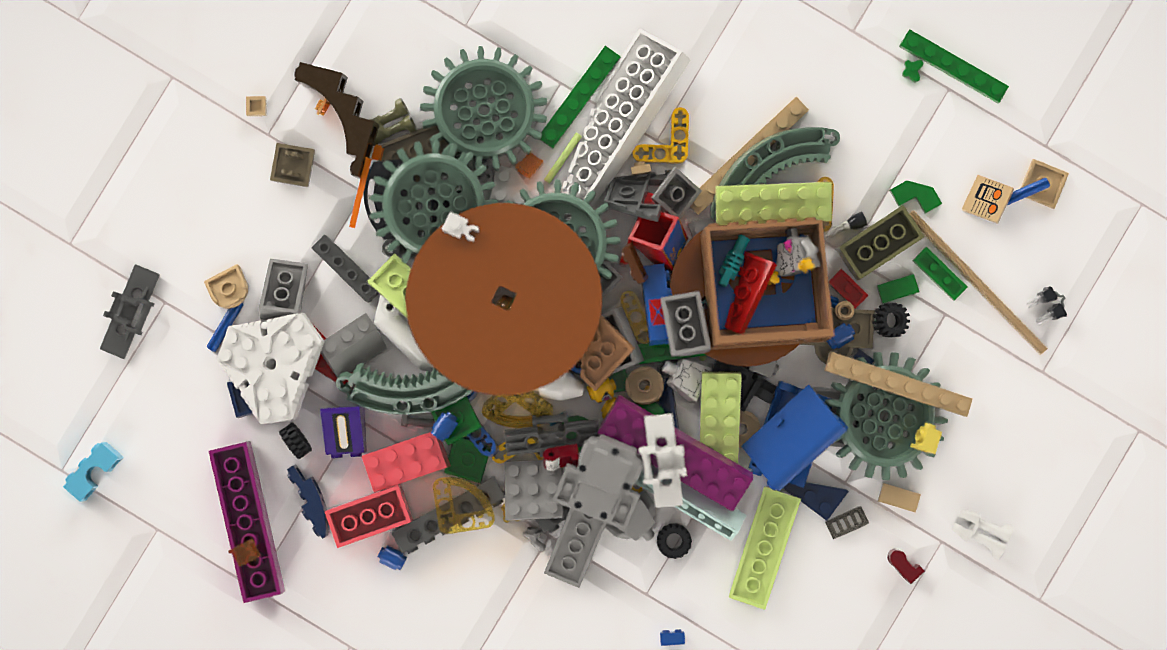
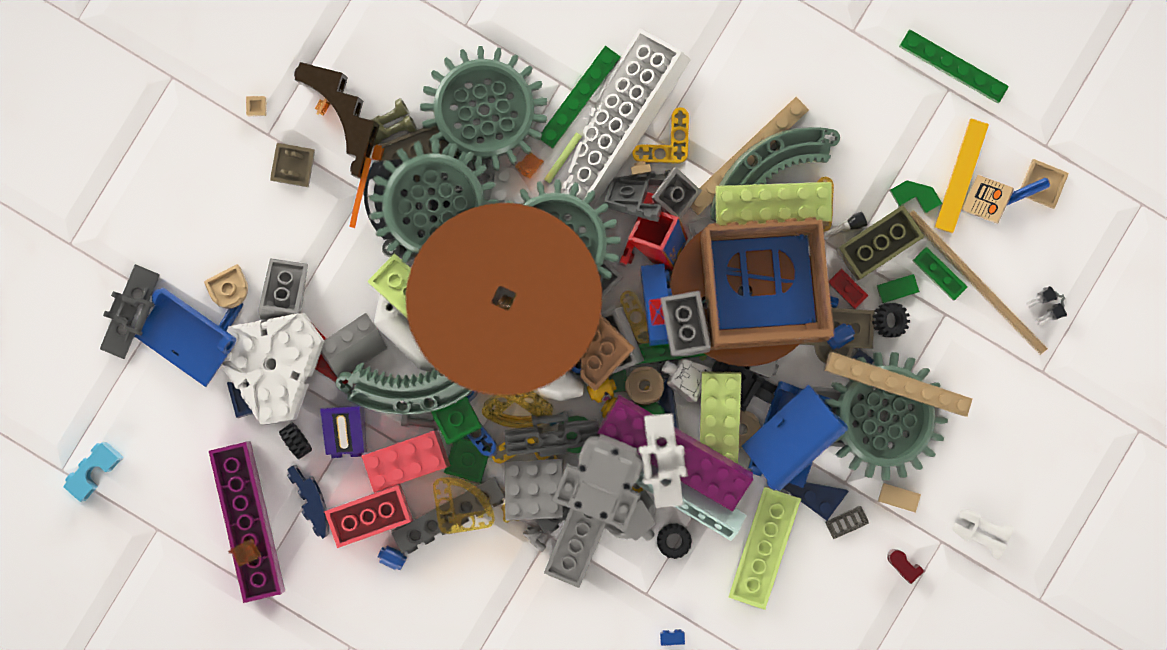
dark grey brick [311,234,379,303] -> none
blue brick [430,412,458,442] -> none
white plate [442,212,479,242] -> none
dark red leg [543,444,579,471] -> none
reddish brown plate [621,242,648,284] -> none
teal hinge [718,235,750,287] -> none
red wing [725,251,777,335] -> none
light grey torso [768,228,820,285] -> none
tan plate [835,301,854,320] -> none
green piece [902,60,924,83] -> none
light yellow brick [910,423,942,454] -> none
none -> blue door [134,288,236,387]
none -> yellow tile [934,118,989,233]

